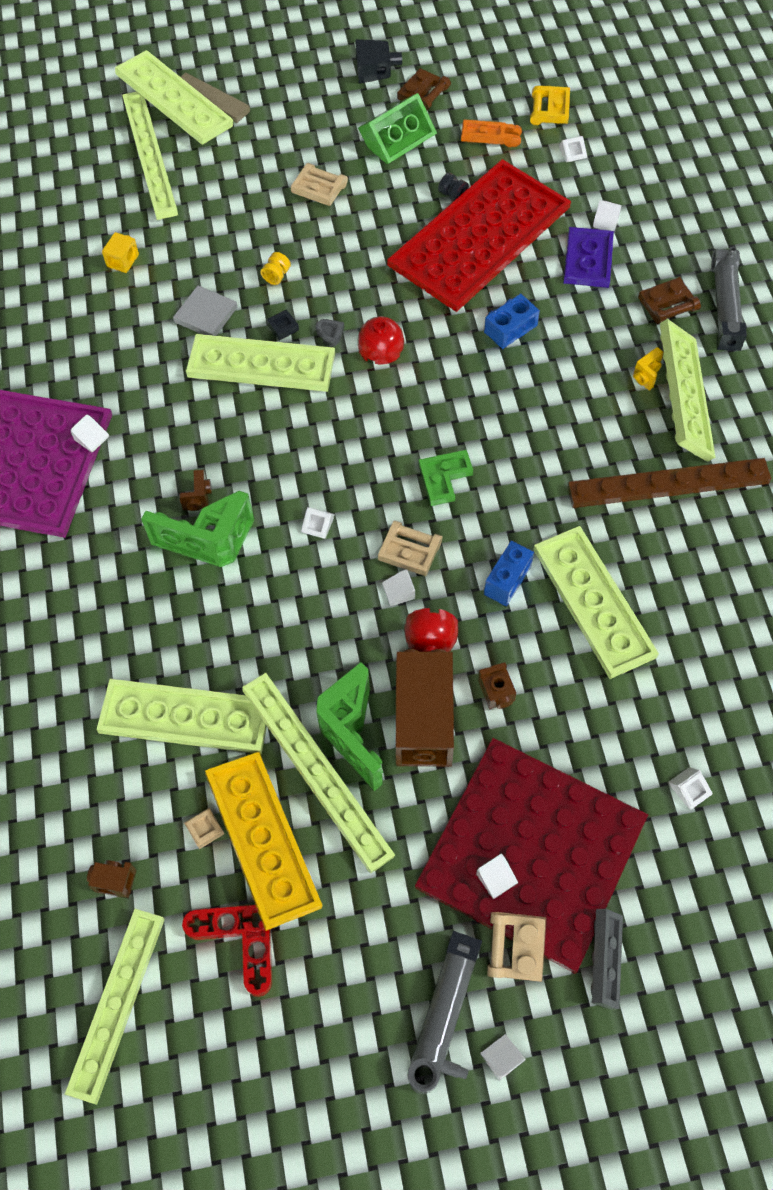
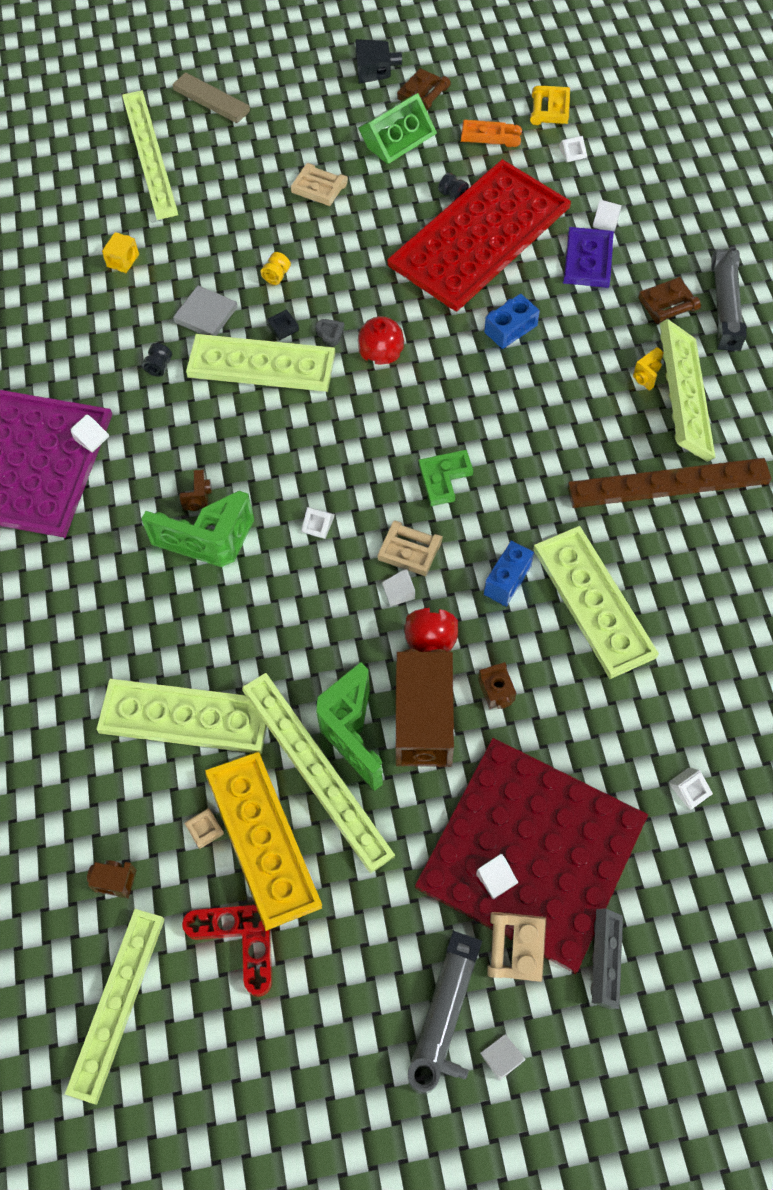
yellowish green plate [115,50,233,145] -> none
none -> black wheel [142,343,173,377]

